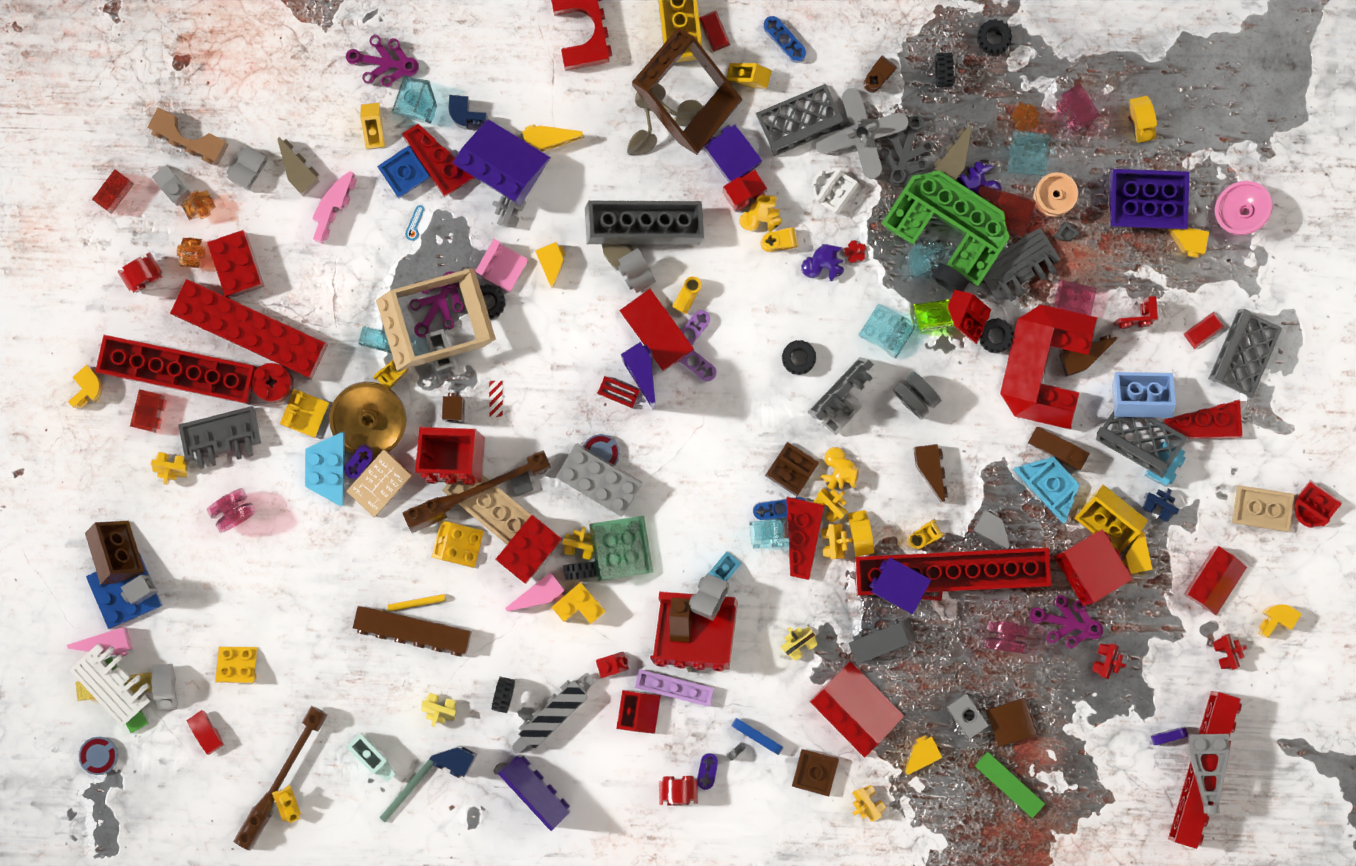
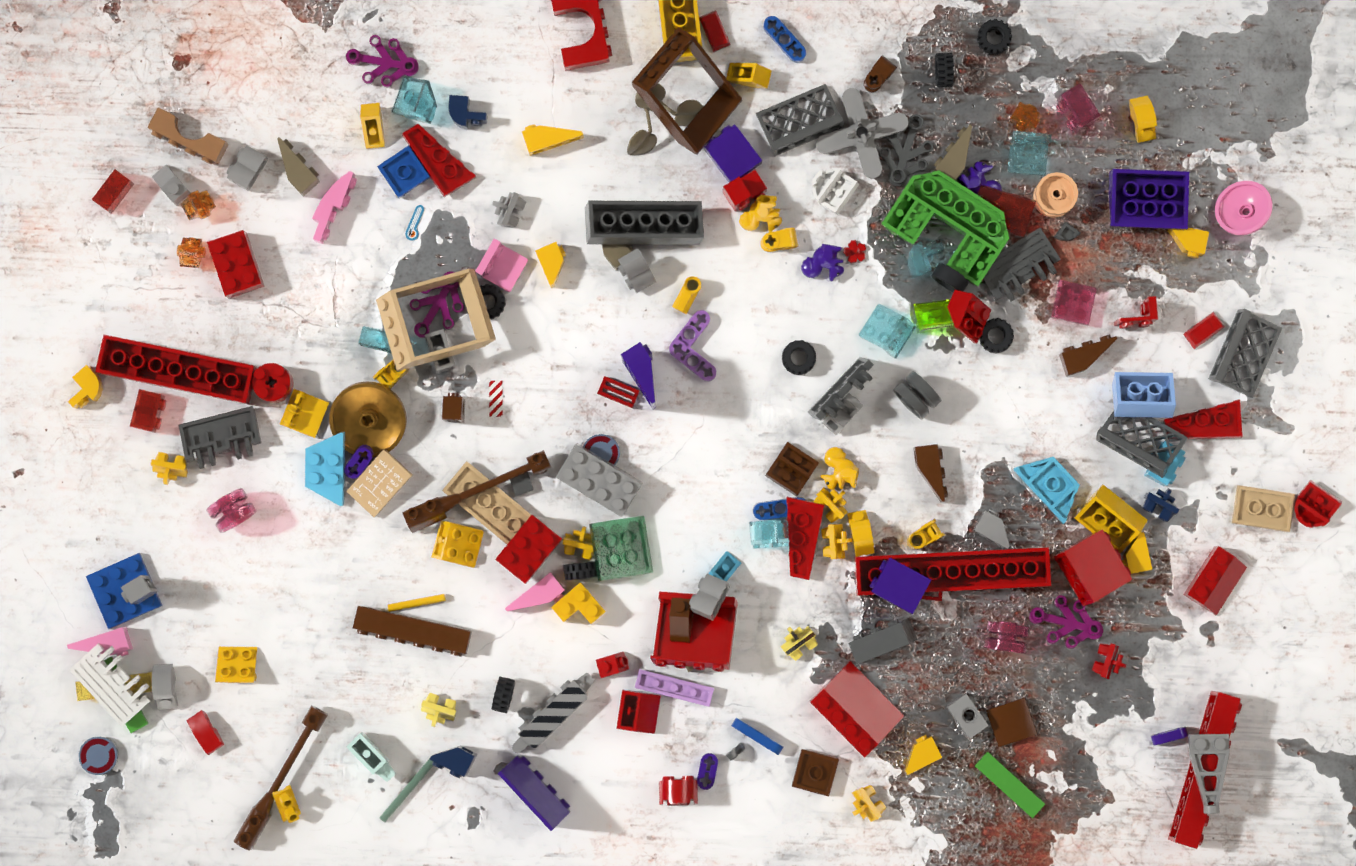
reddish brown slope [85,520,145,585] -> none
red brick [117,252,163,293] -> none
red brick [170,279,328,379] -> none
red container [415,427,485,485] -> none
dark purple slope [453,119,551,206] -> none
red tile [619,289,694,372] -> none
red slope [1000,304,1098,430] -> none
reddish brown slope [1028,427,1090,471] -> none
red hips [1213,633,1248,670] -> none
yellow brick [1258,604,1302,638] -> none

